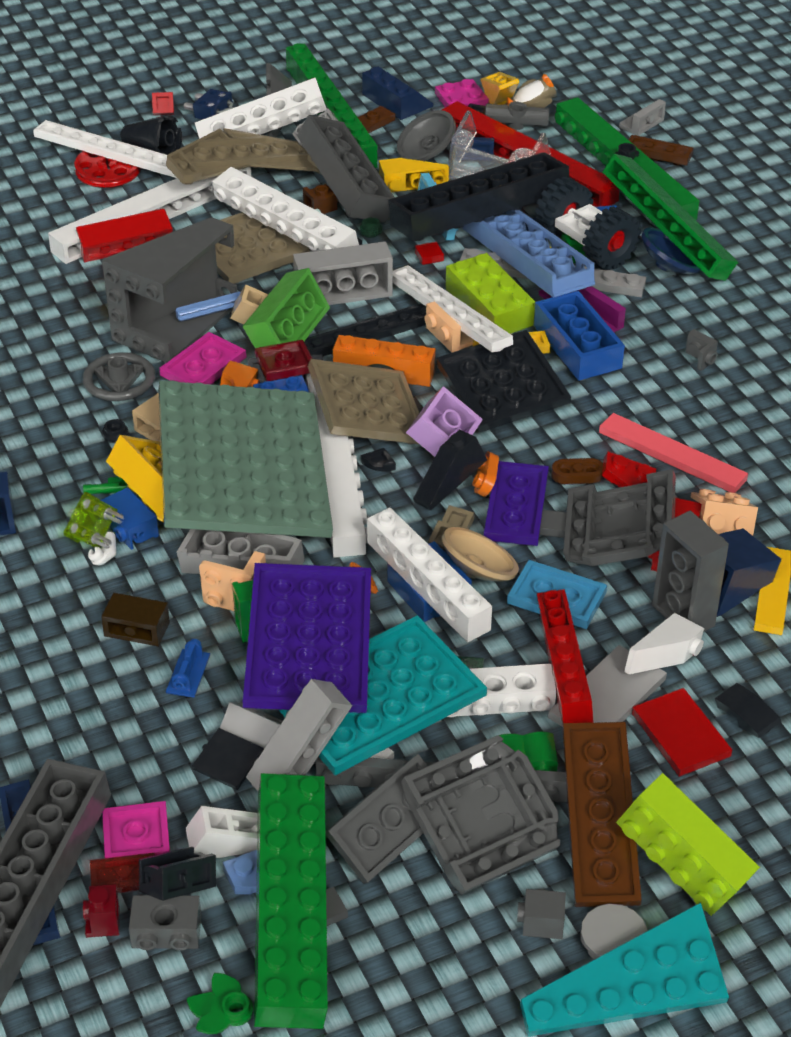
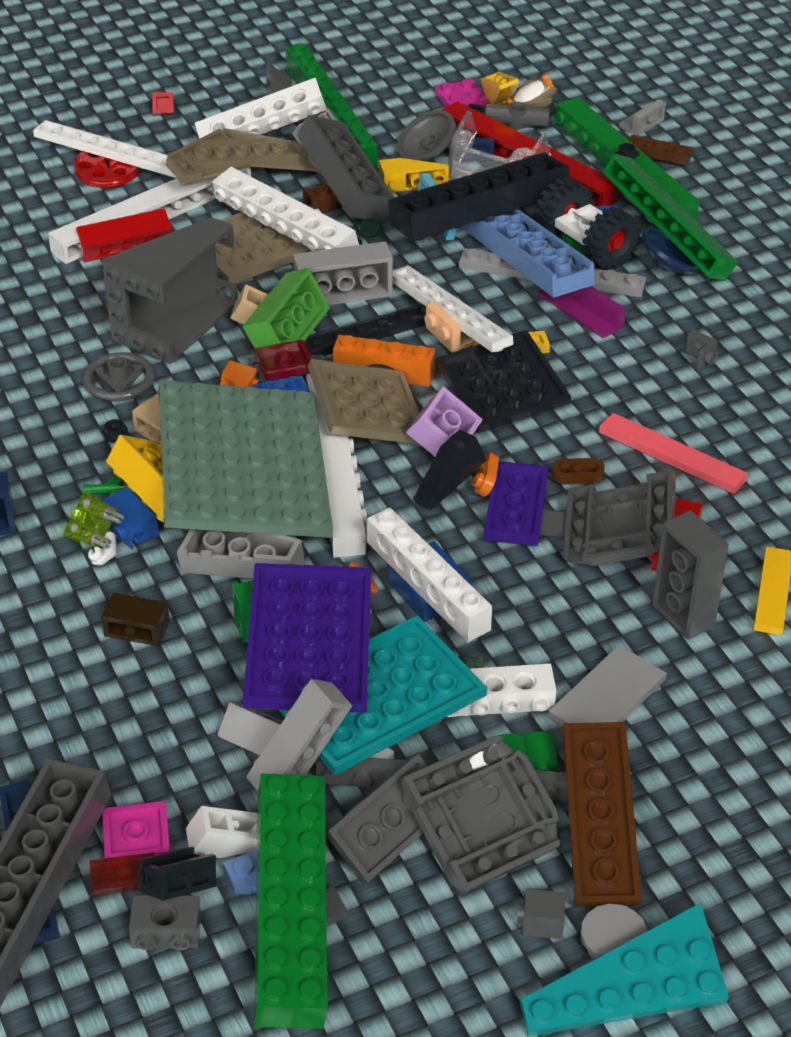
dark red brick [83,884,120,938] -> none
black cone [120,115,182,155] -> none
dark pink plate [160,332,246,384] -> none
blue hinge [166,639,210,698] -> none
medium blue axle [175,292,241,322] -> none
dark blue piece [184,89,234,120] -> none
green plate [187,973,254,1034] -> none
black piece [192,728,264,790] -> none
light nougat bracket [199,551,266,611] -> none
reddish brown plate [358,106,395,133] -> none
black tile [361,448,396,472] -> none
dark blue slope [362,66,433,120] -> none
red tile [415,242,444,265] -> none
dark tan slope [428,505,475,549] -> none
tan dish [442,527,519,582] -> none
lime brick [446,253,535,334] -> none
dark azure plate [507,560,607,629] -> none
blue brick [534,291,625,381] -> none
red slope [537,589,594,725] -> none
red wing [602,451,656,488] -> none
lime brick [616,773,760,916] -> none
white slope [624,613,704,674] -> none
red tile [632,688,732,777] -> none
light nougat bracket [690,489,758,536] -> none
black slope [715,683,781,738] -> none
dark blue slope [717,528,781,617] -> none

